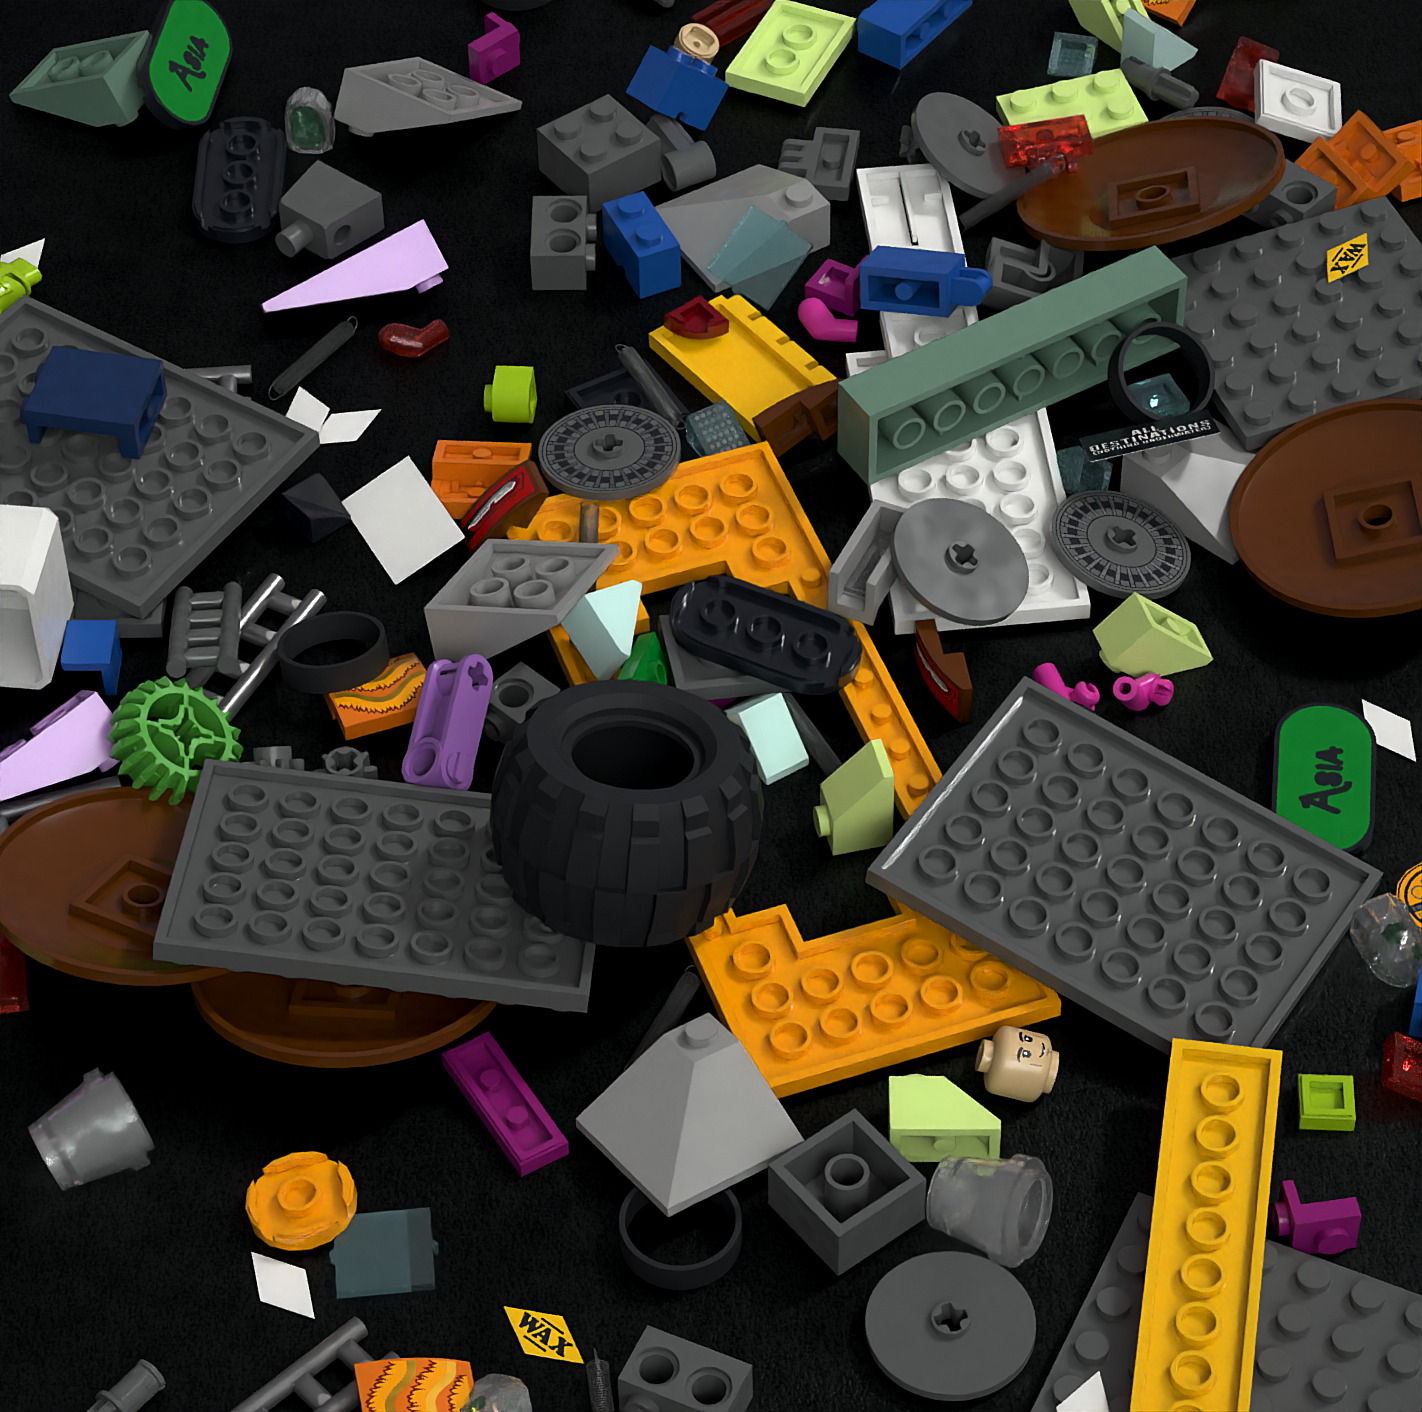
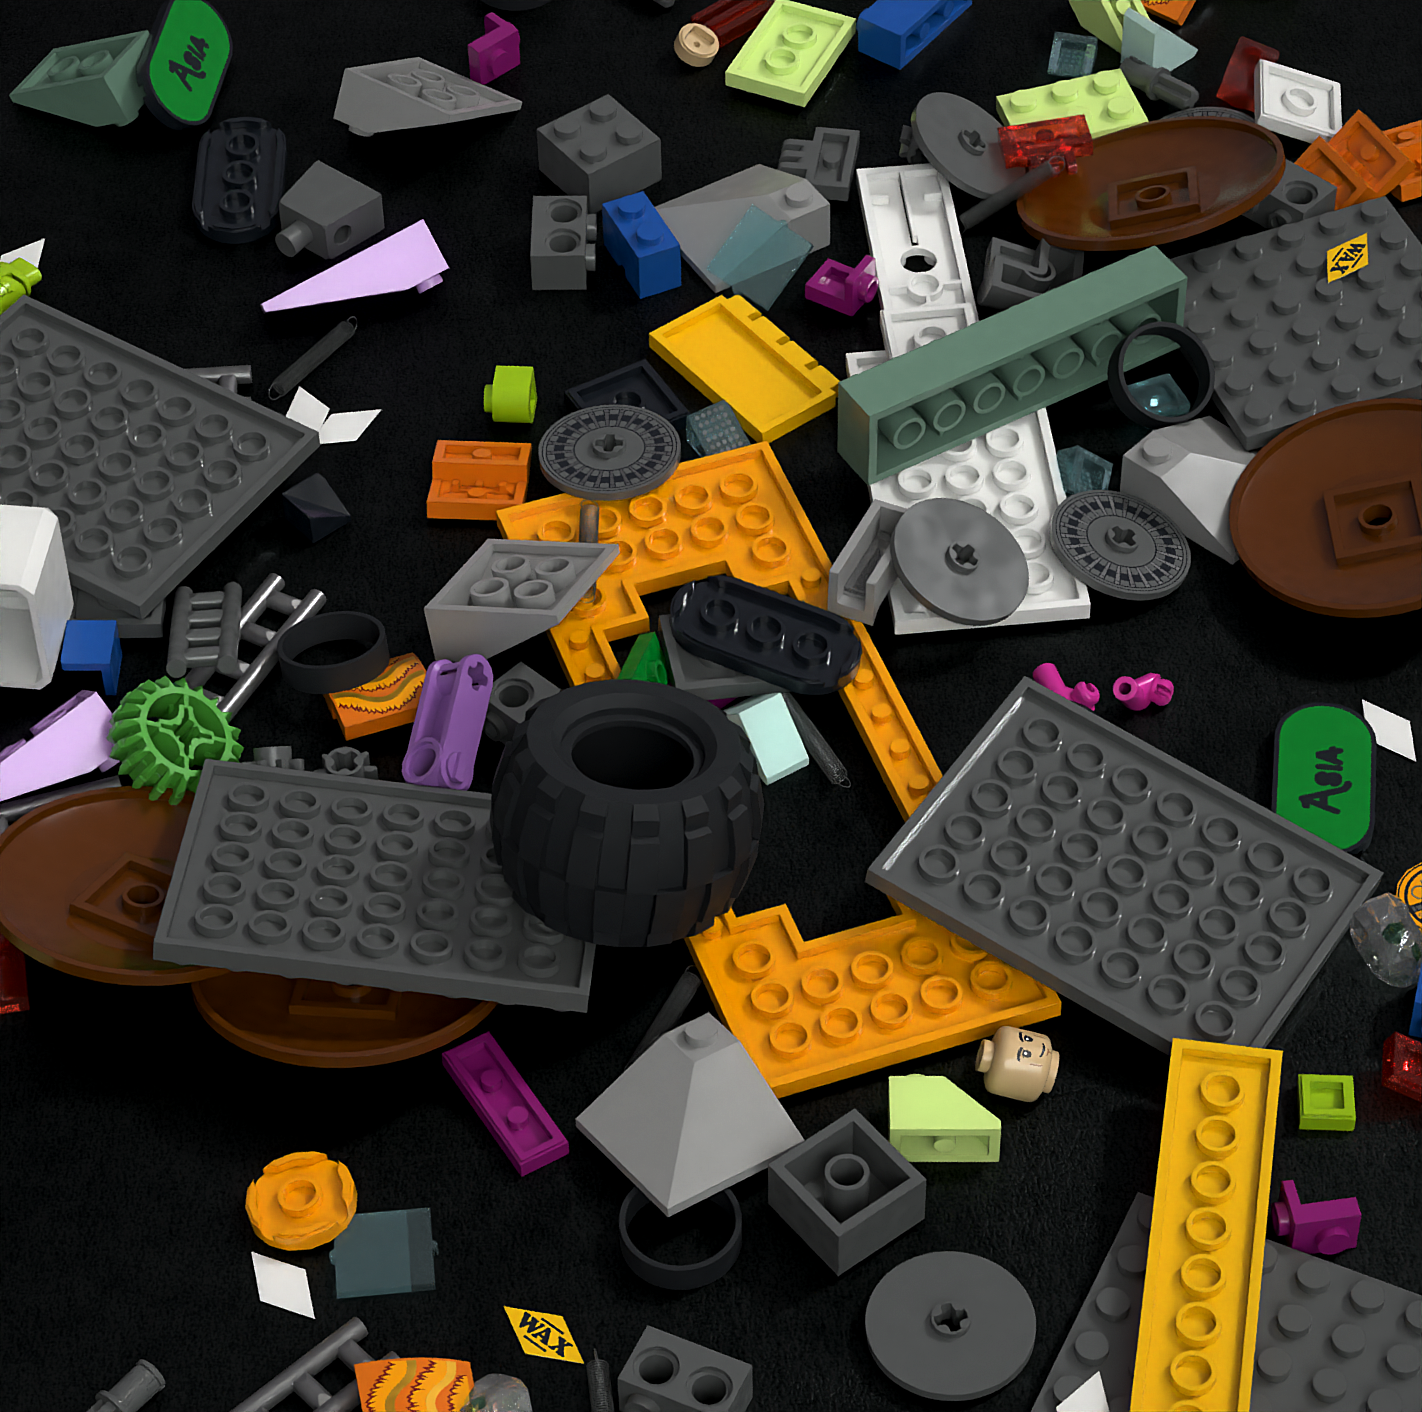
dark blue panel [20,346,167,460] -> none
clear piece [28,1067,155,1191] -> none
rock [284,87,335,154] -> none
white sticker [342,456,465,585] -> none
clear red arm [378,319,449,358] -> none
slope [457,460,549,557] -> none
light aqua slope [560,580,642,681] -> none
dark grey piece [615,344,686,429] -> none
blue brick [626,45,729,131] -> none
dark grey piece [645,113,716,192] -> none
dark red tile [664,295,729,339] -> none
reddish brown slope [752,378,844,459] -> none
dark pink arm [798,297,858,343] -> none
yellowish green slope [813,738,895,856] -> none
blue brick [859,245,993,318] -> none
reddish brown slope [914,618,973,723] -> none
clear piece [926,1154,1053,1268] -> none
black sticker [1079,409,1221,462] -> none
yellowish green slope [1092,592,1213,679] -> none

